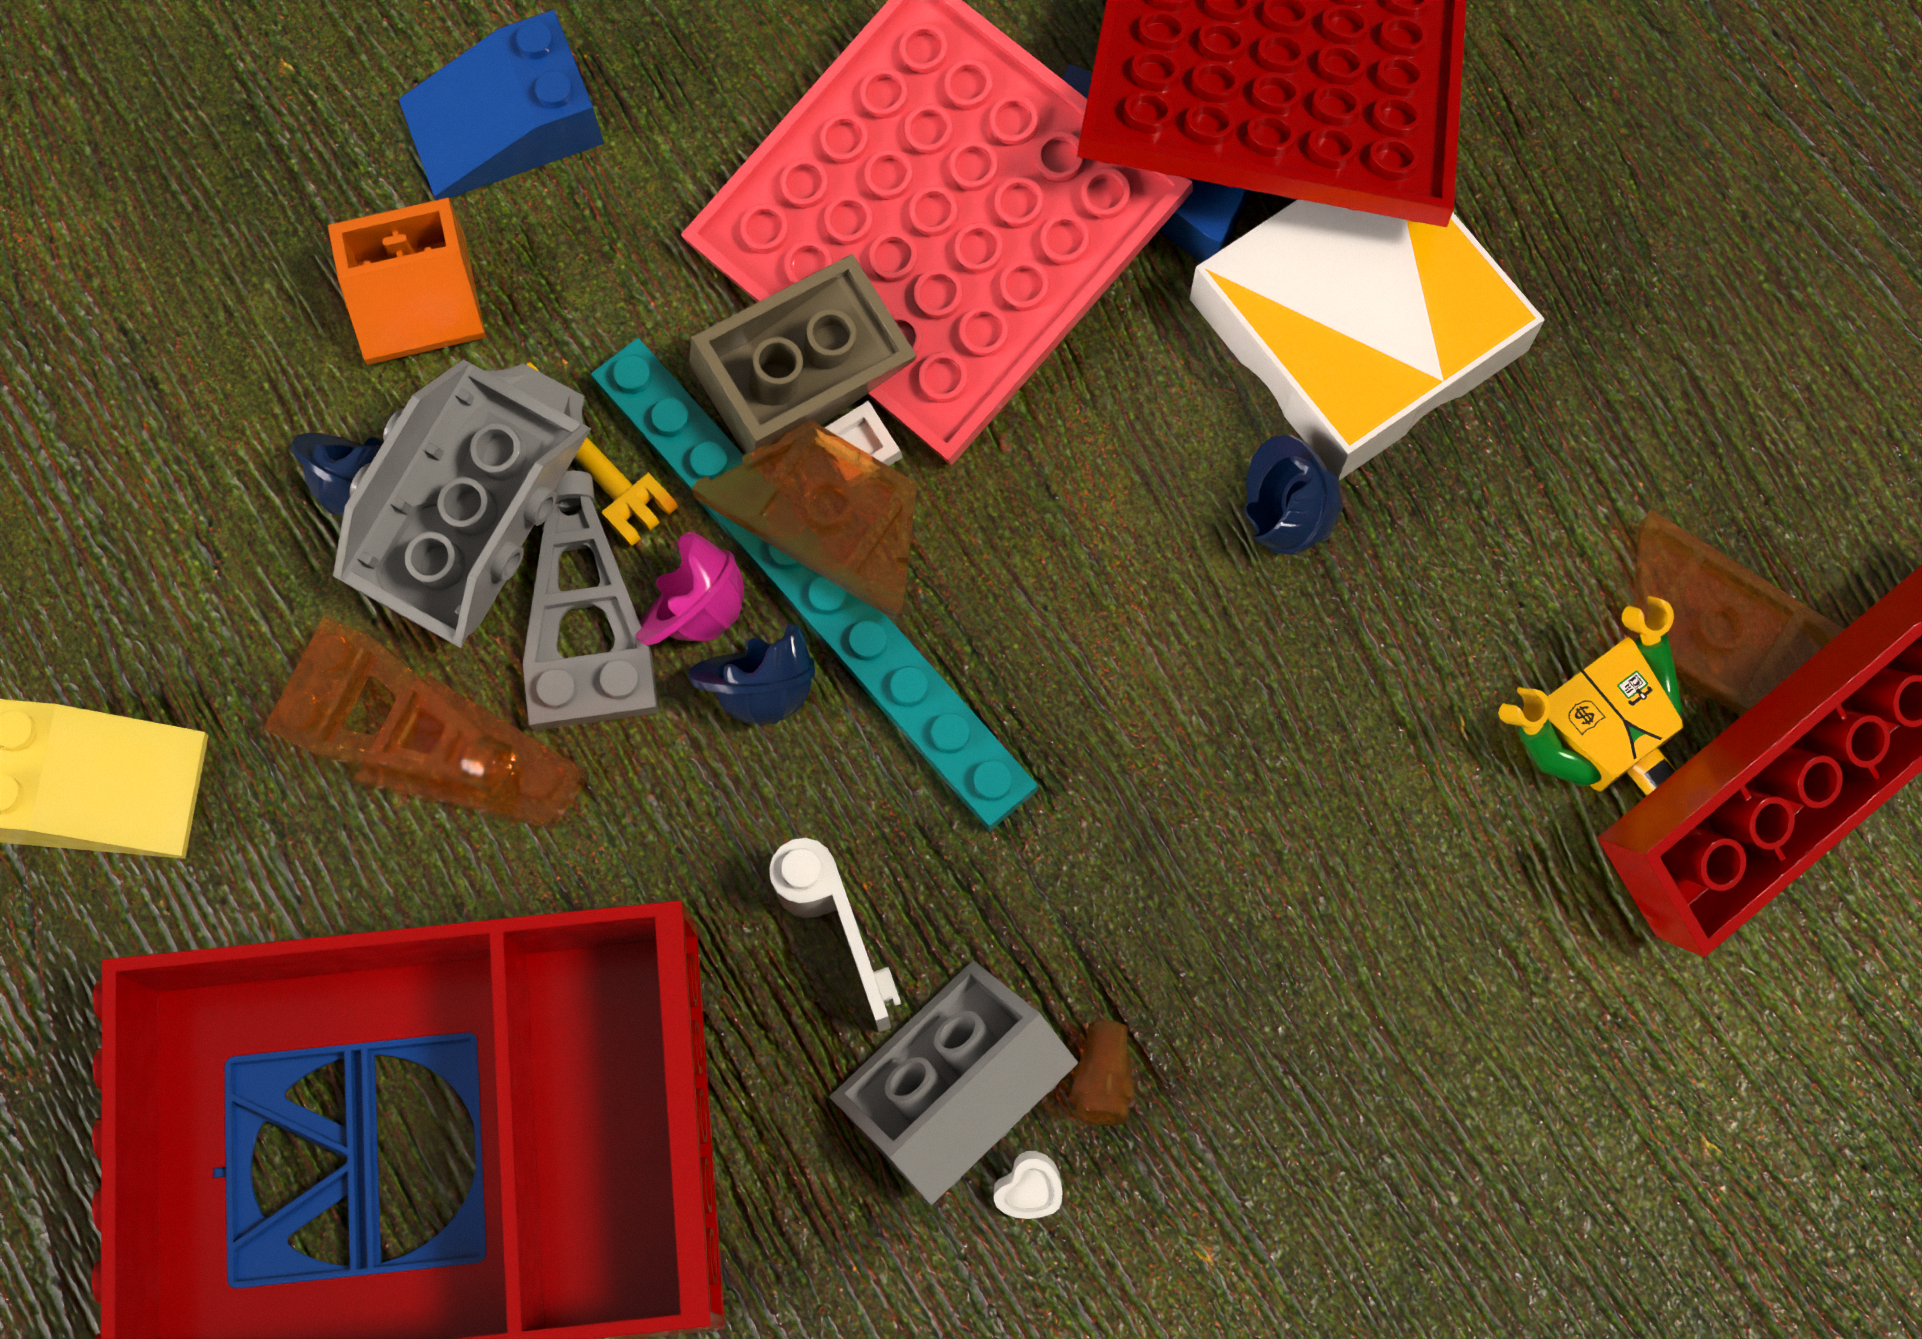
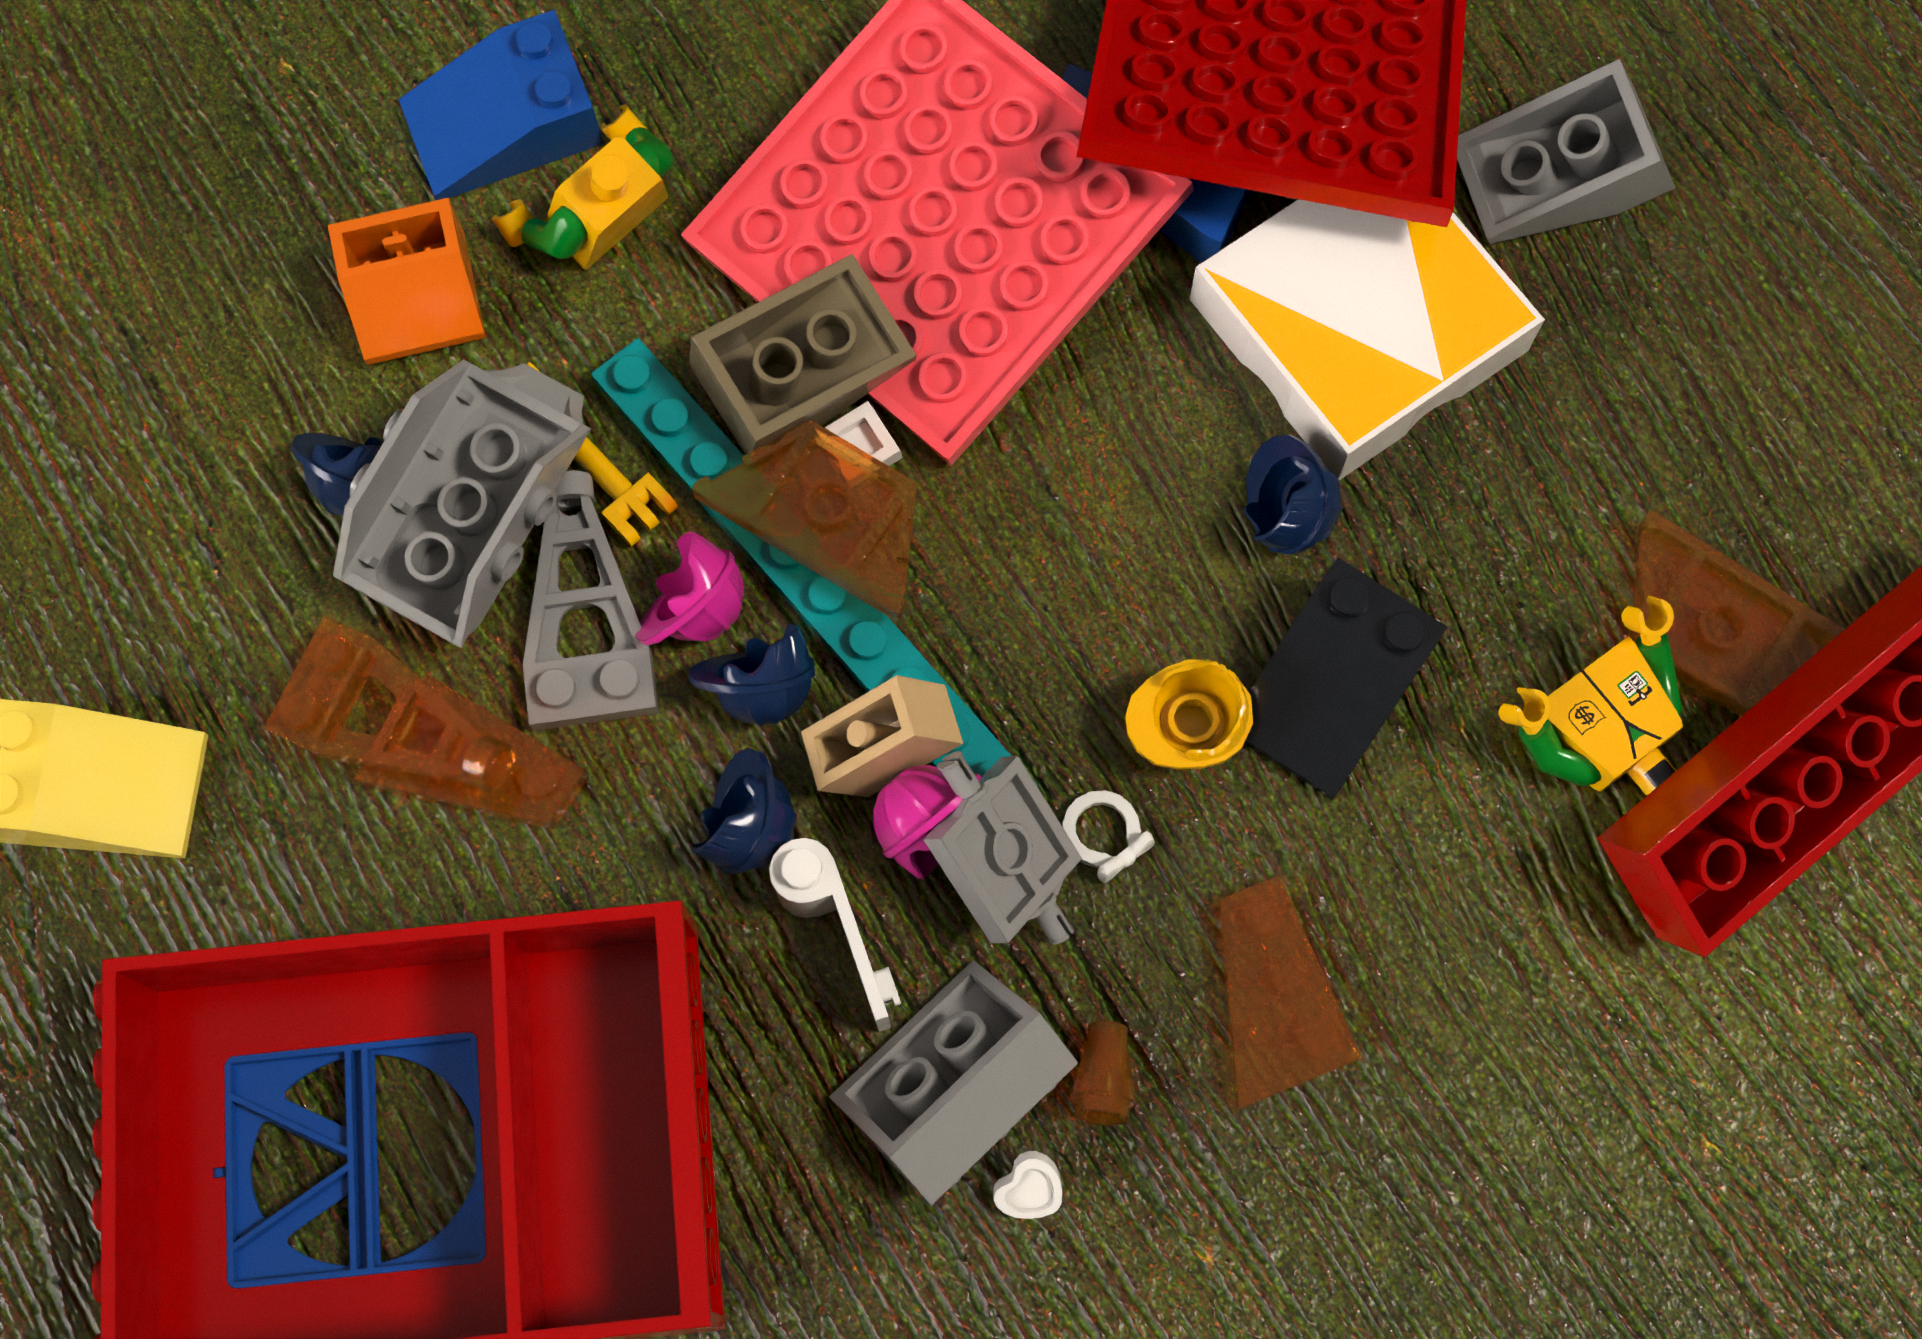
none -> torso [491,105,673,271]
none -> dark blue piece [691,748,797,875]
none -> tan brick [801,675,963,797]
none -> dark pink piece [873,765,982,879]
none -> light grey plate [924,751,1082,945]
none -> white piece [1062,790,1155,883]
none -> yellow piece [1125,659,1253,770]
none -> clear orange wing [1217,875,1362,1111]
none -> black slope [1244,558,1447,801]
none -> light grey slope [1457,59,1675,244]

